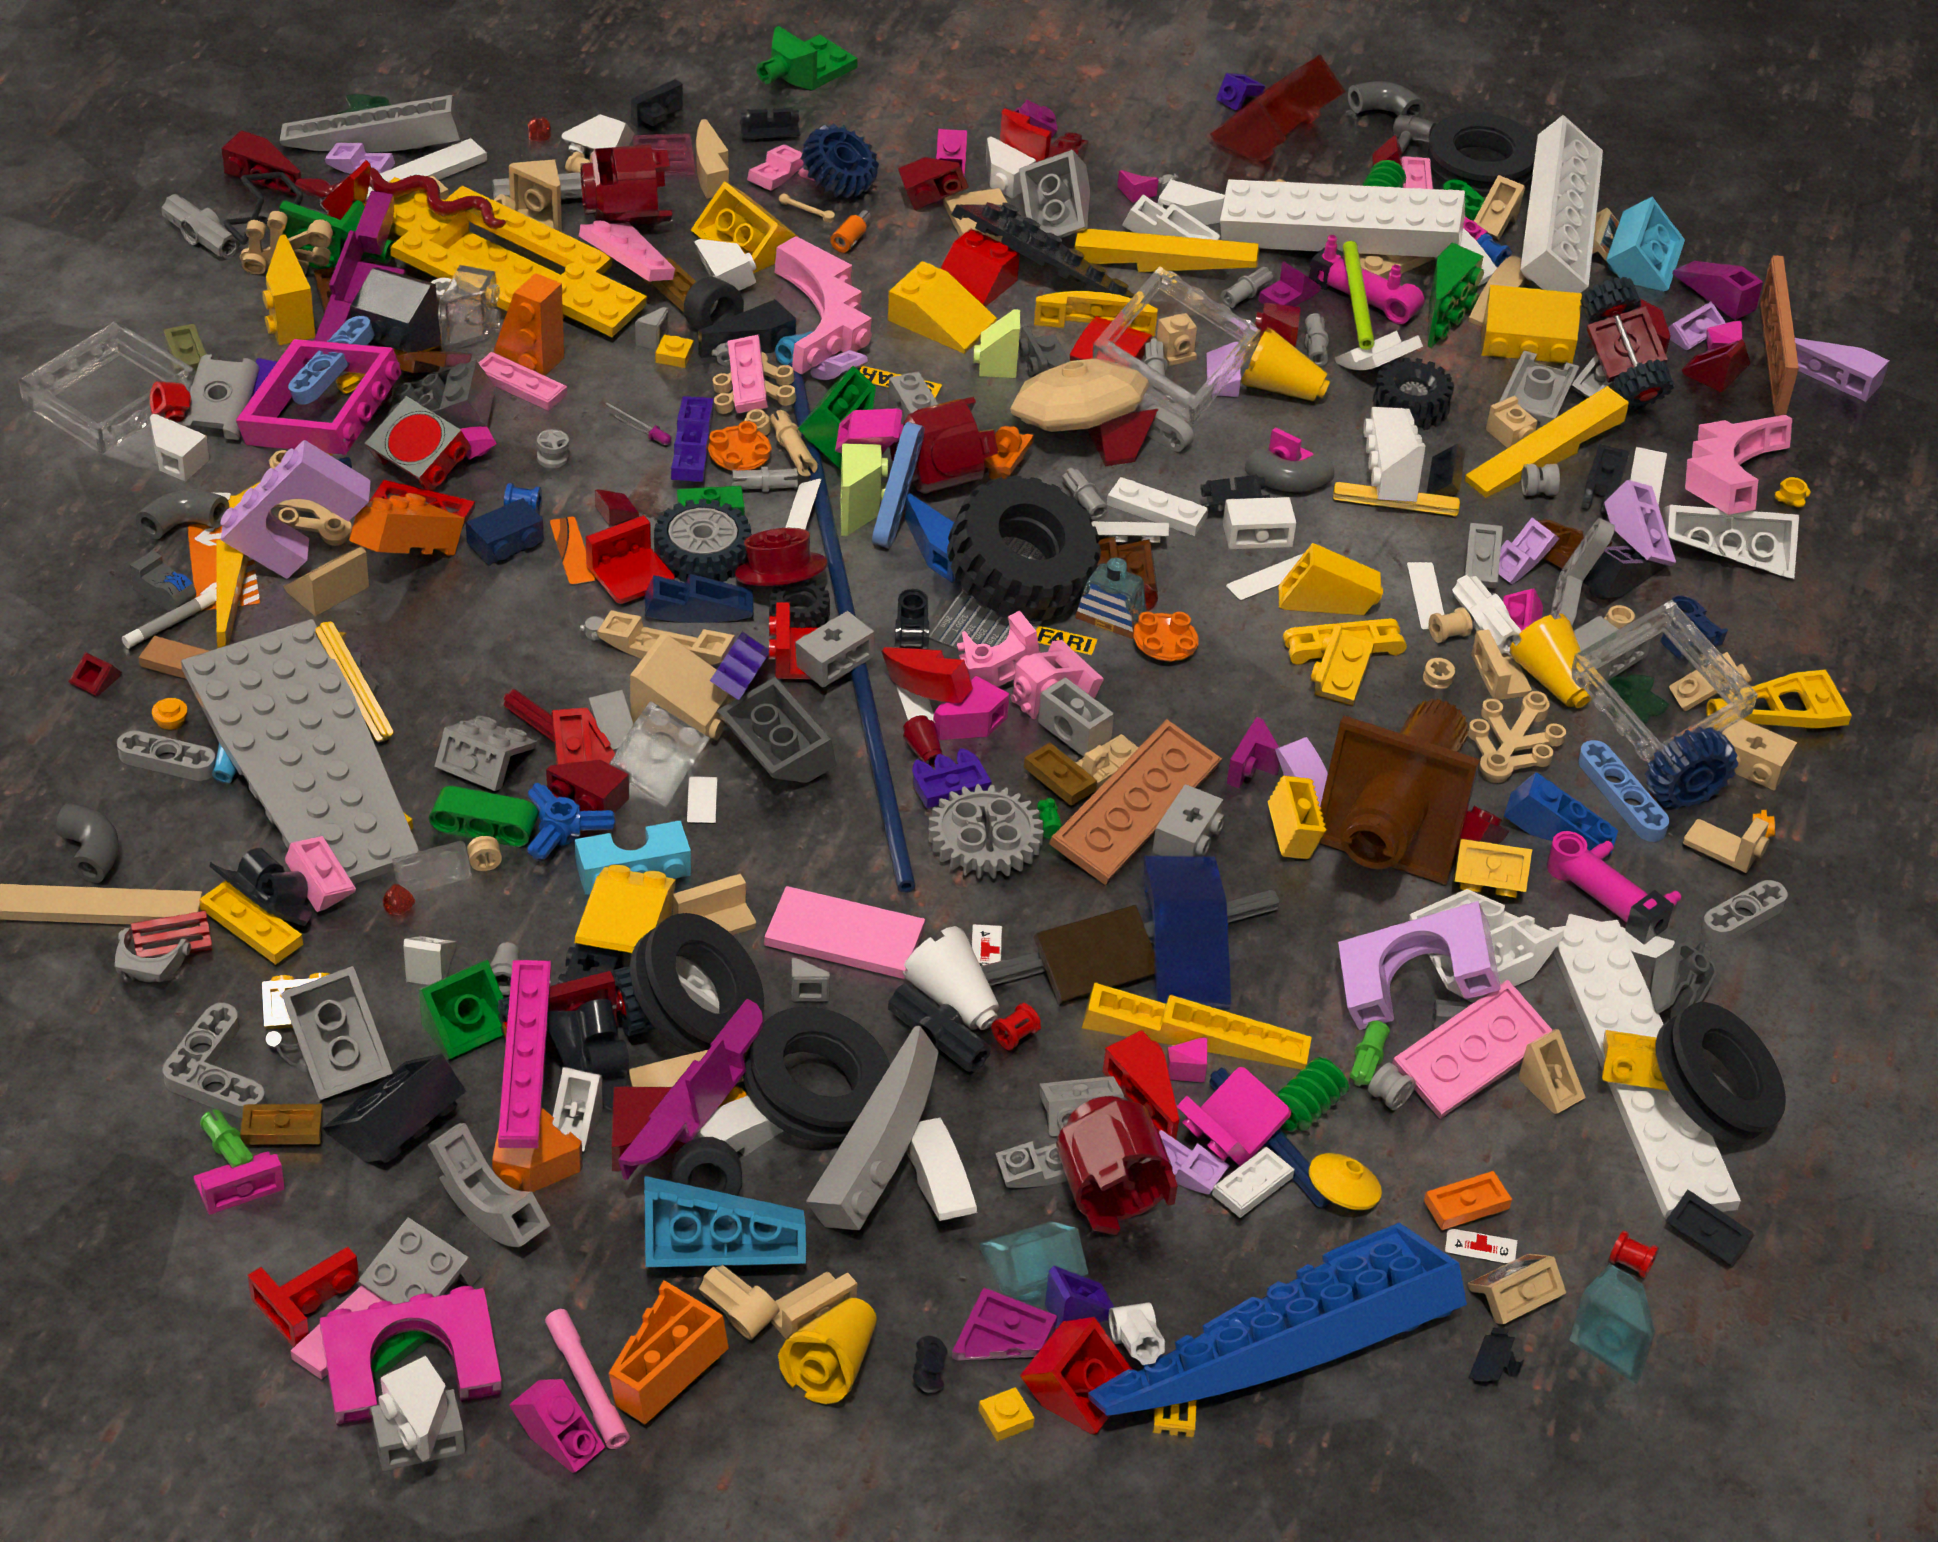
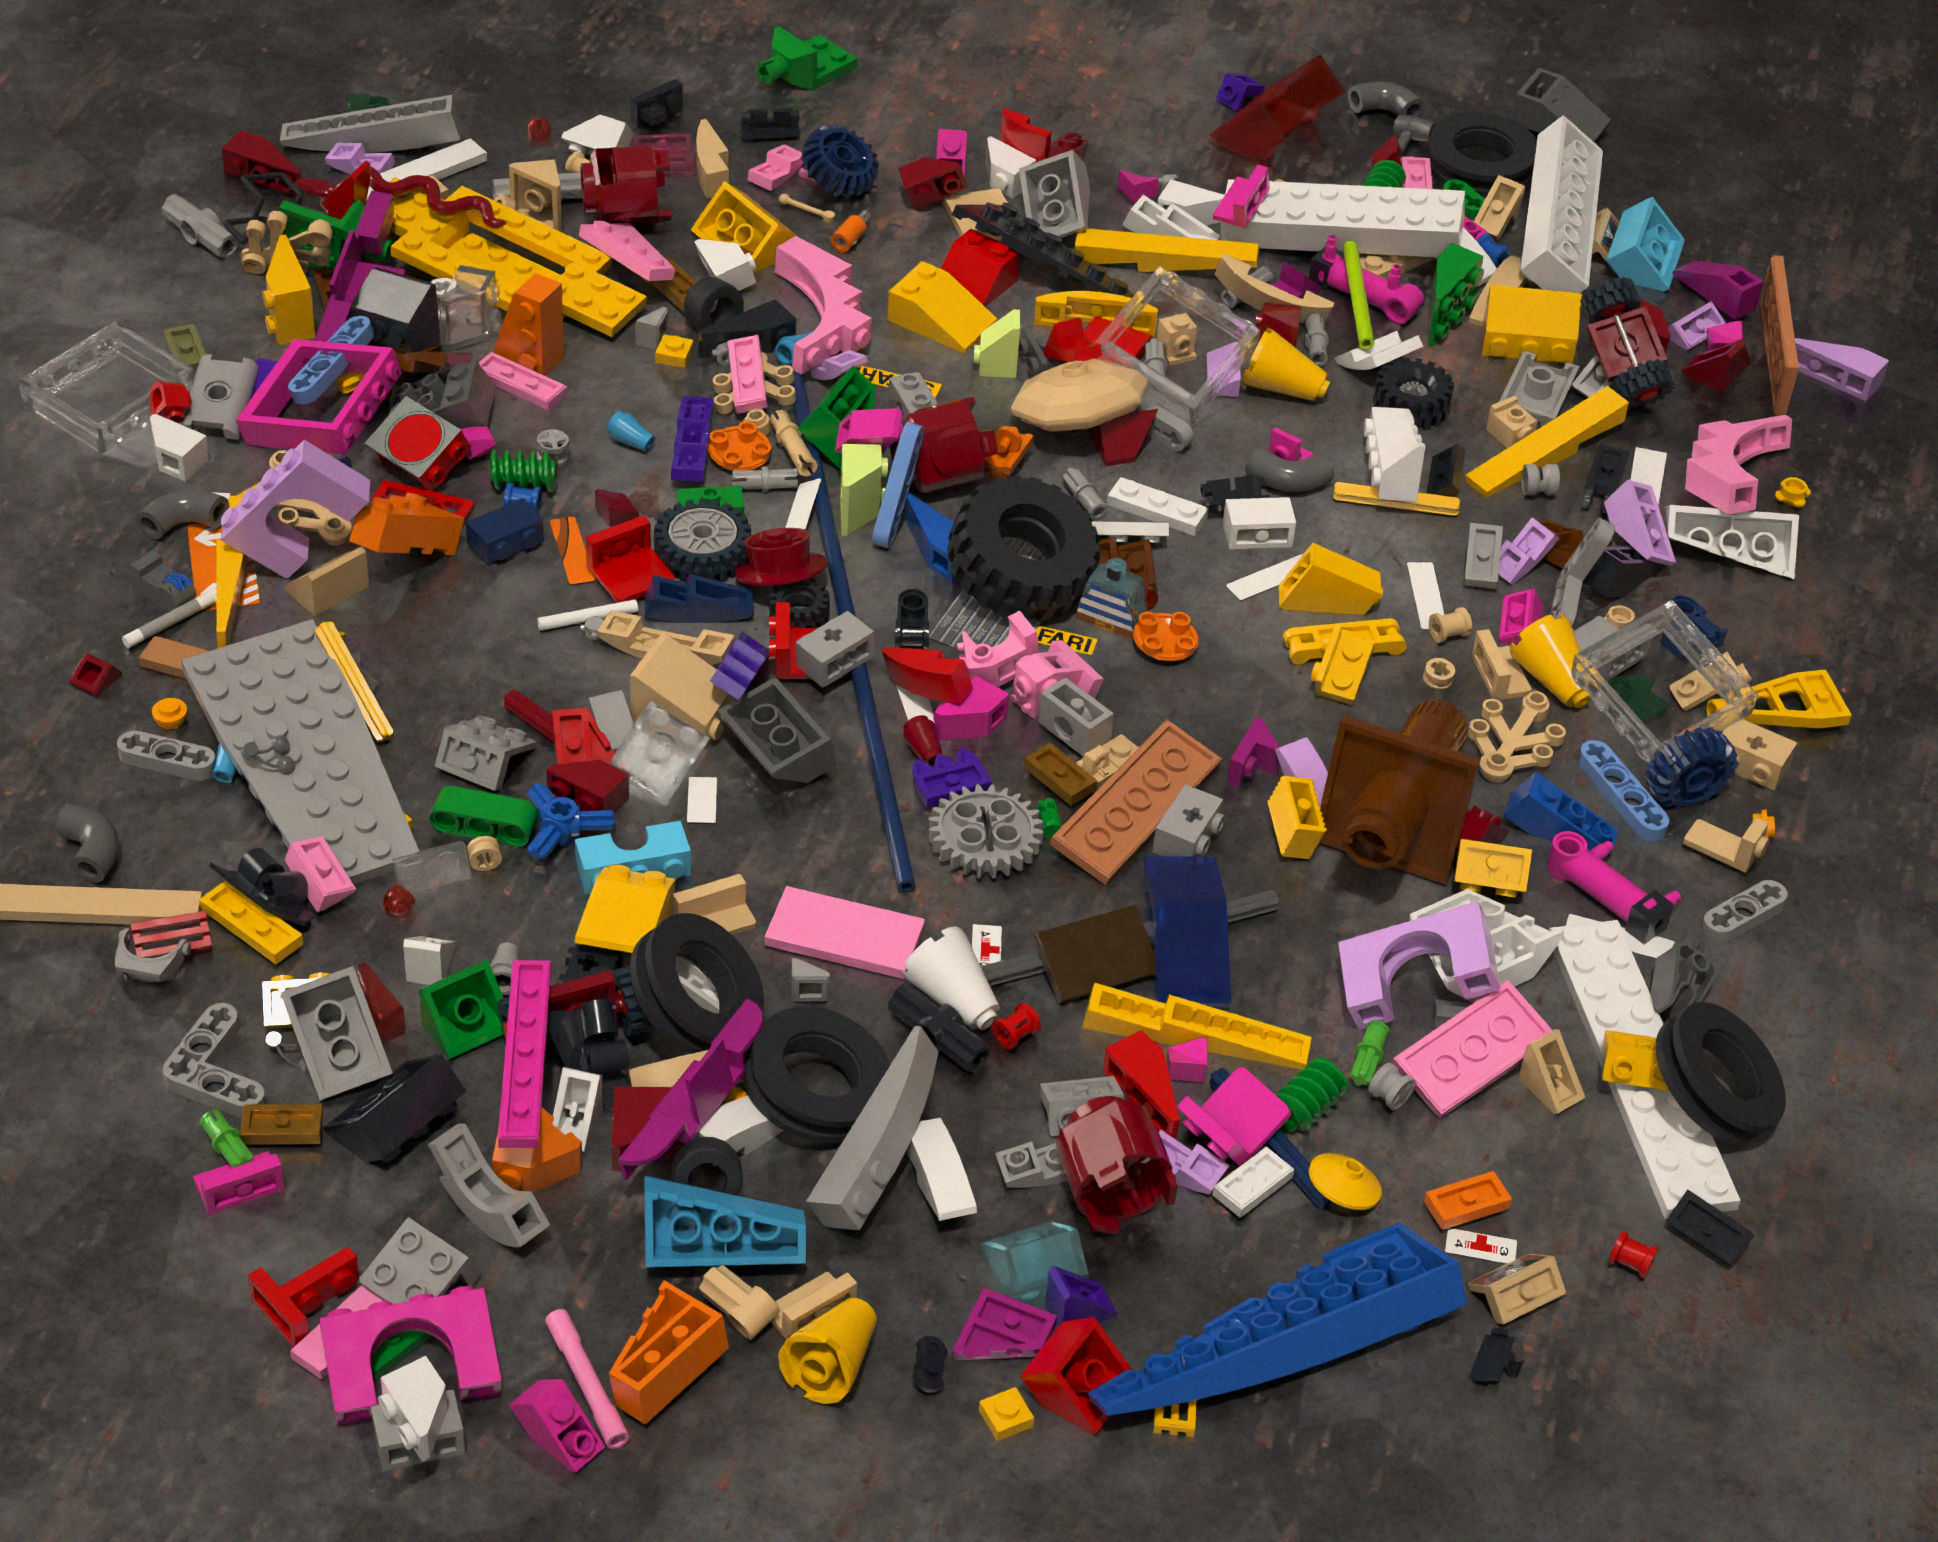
piece [606,403,672,445] -> none
magenta bracket [1014,99,1058,138] -> none
white piece [1109,1302,1165,1365] -> none
white piece [1452,575,1522,655] -> none
clear light blue slope [1569,1264,1655,1384] -> none
none -> dark grey piece [241,735,295,775]
none -> clear red slope [358,962,406,1044]
none -> green piece [489,449,558,493]
none -> white piece [537,599,638,631]
none -> dark azure cone [606,411,656,453]
none -> red slope [1043,317,1102,362]
none -> dark pink panel [1213,165,1270,228]
none -> tan slope [1215,253,1334,324]
none -> dark grey slope [1511,68,1611,143]

